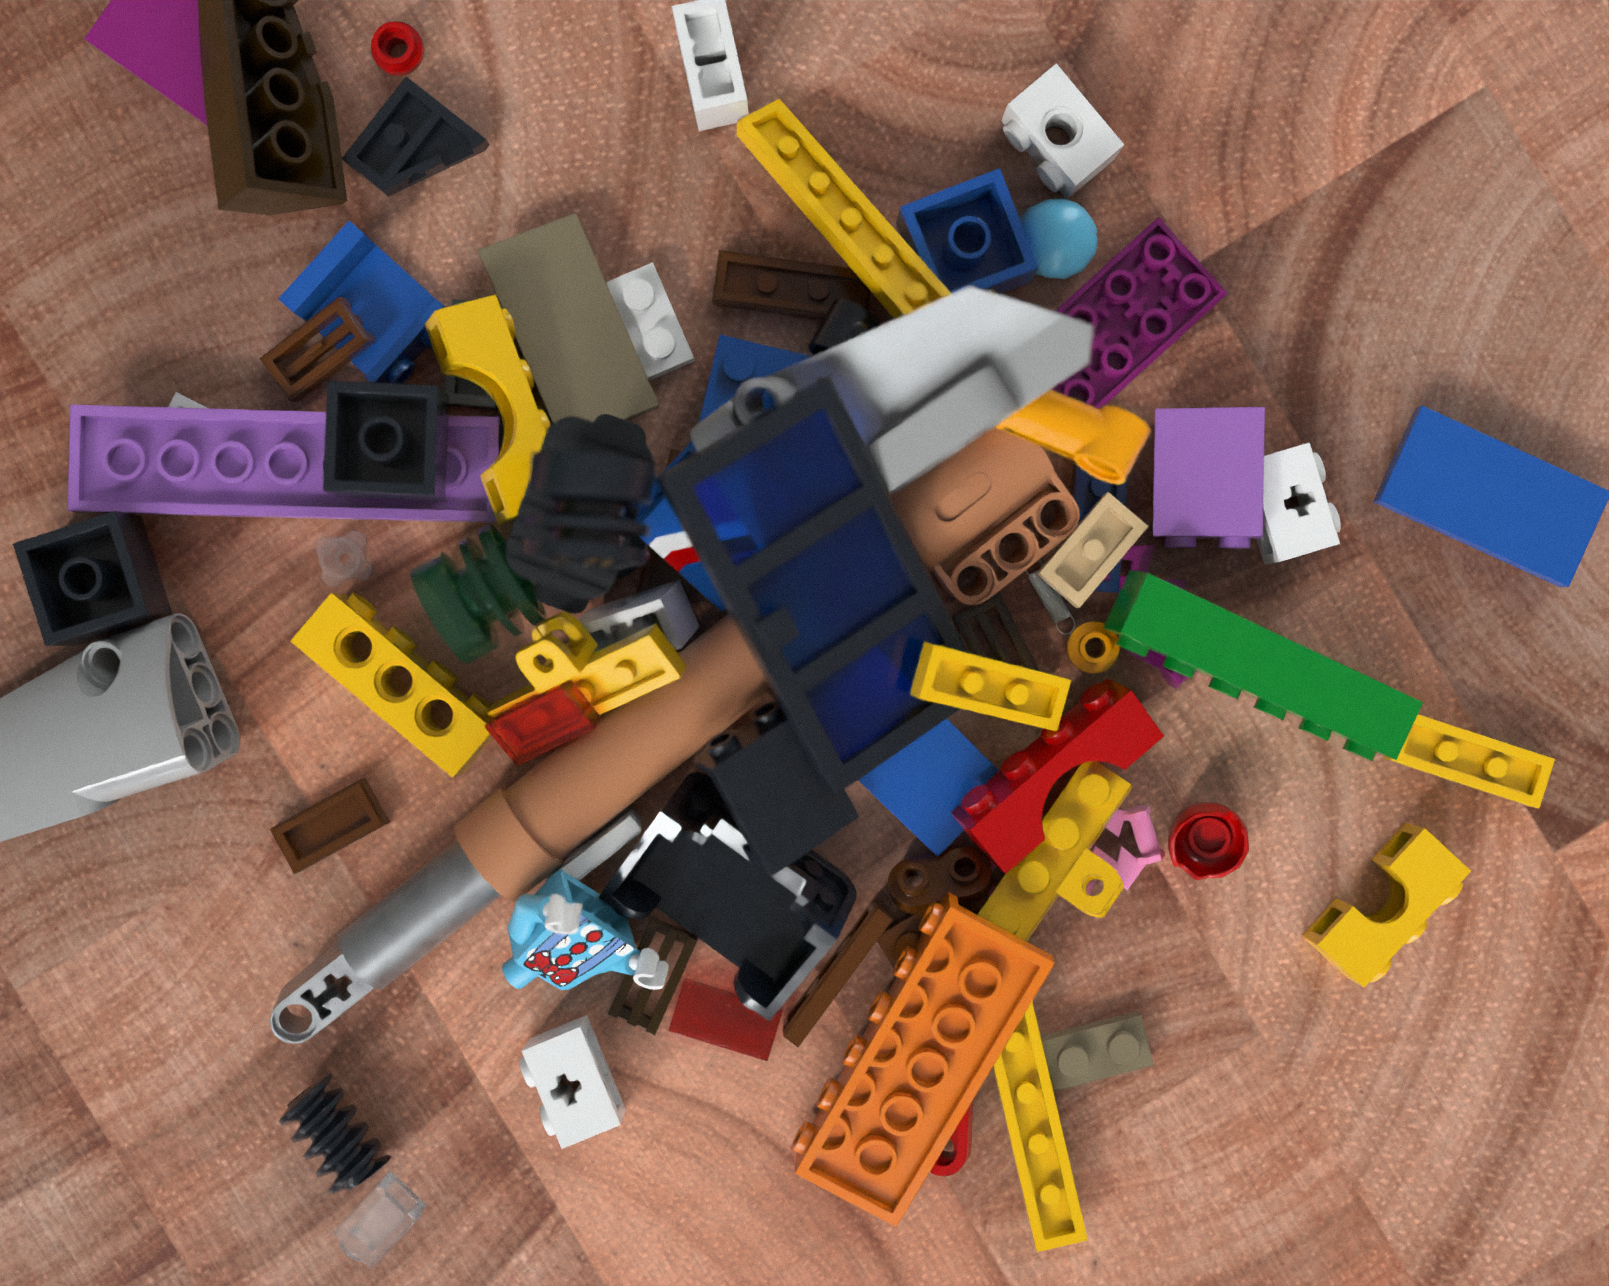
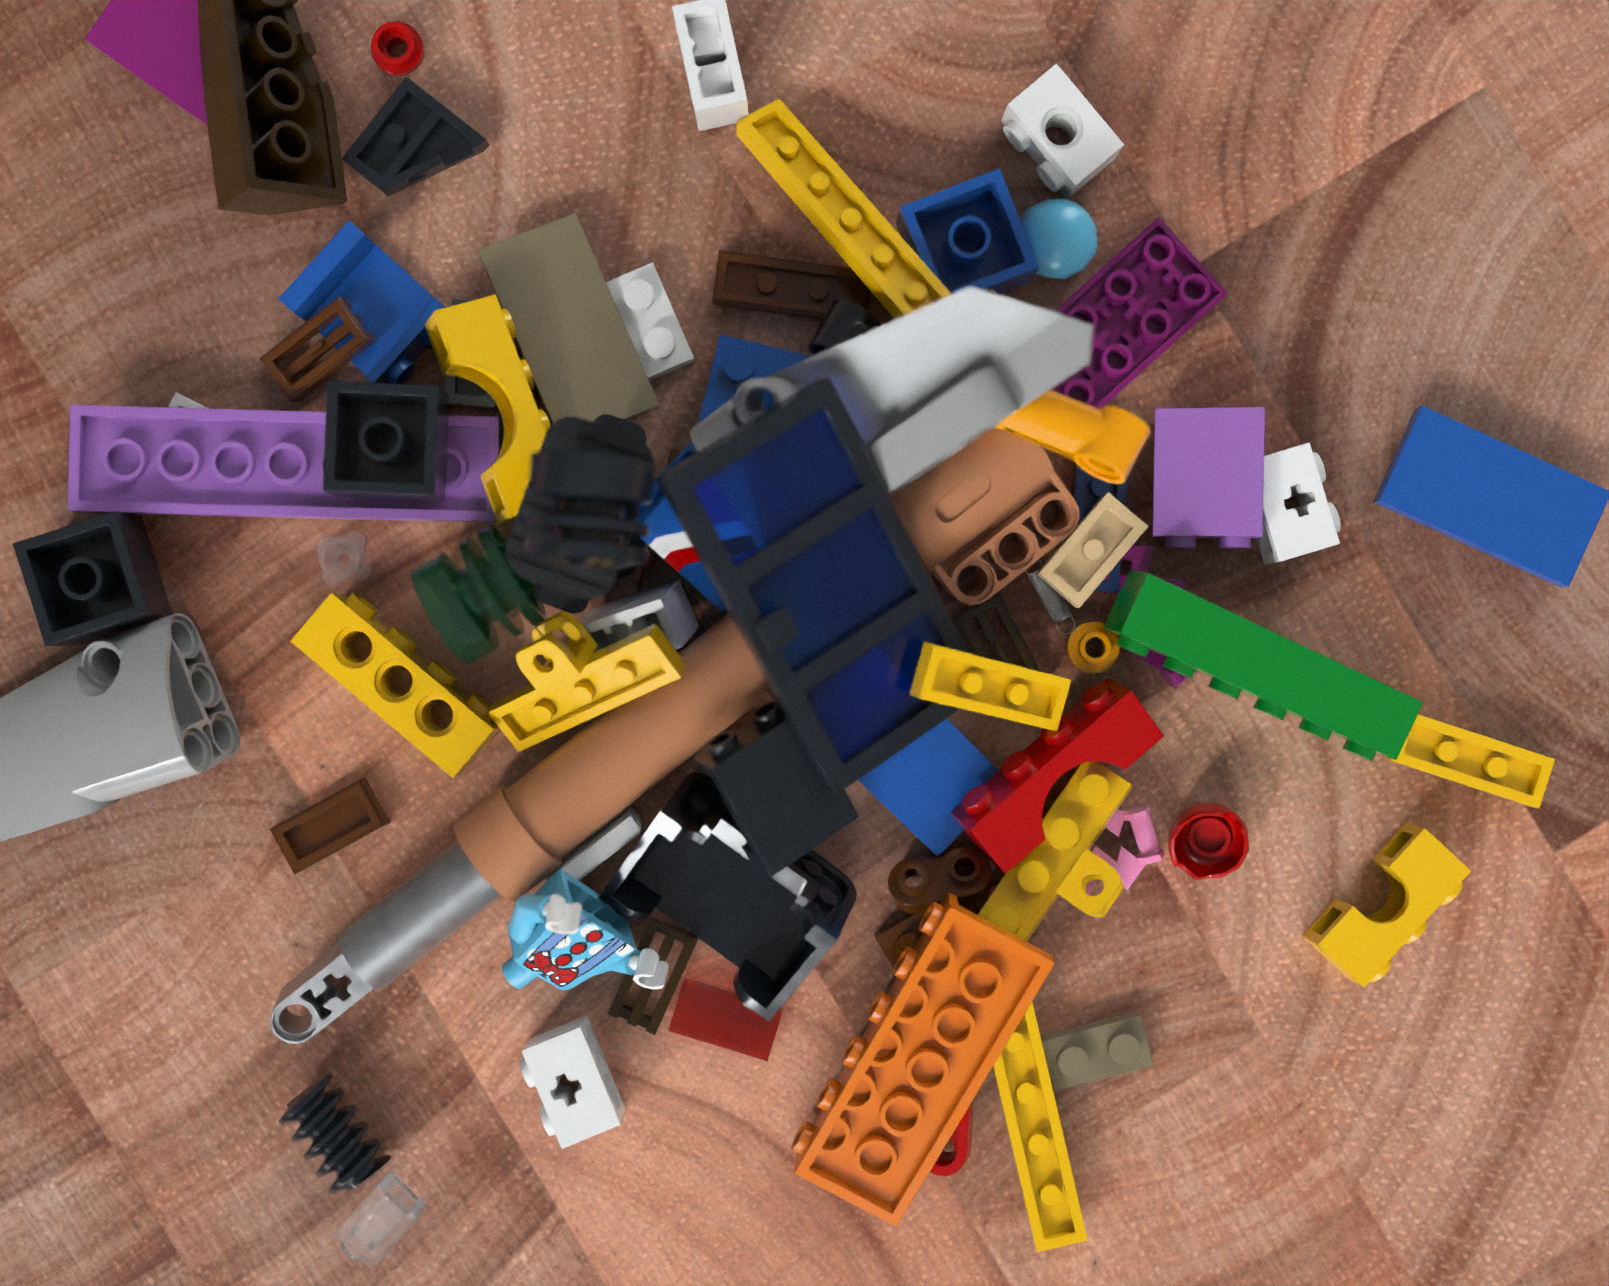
clear red tile [484,679,601,766] -> none
reddish brown tile [783,901,893,1047] -> none

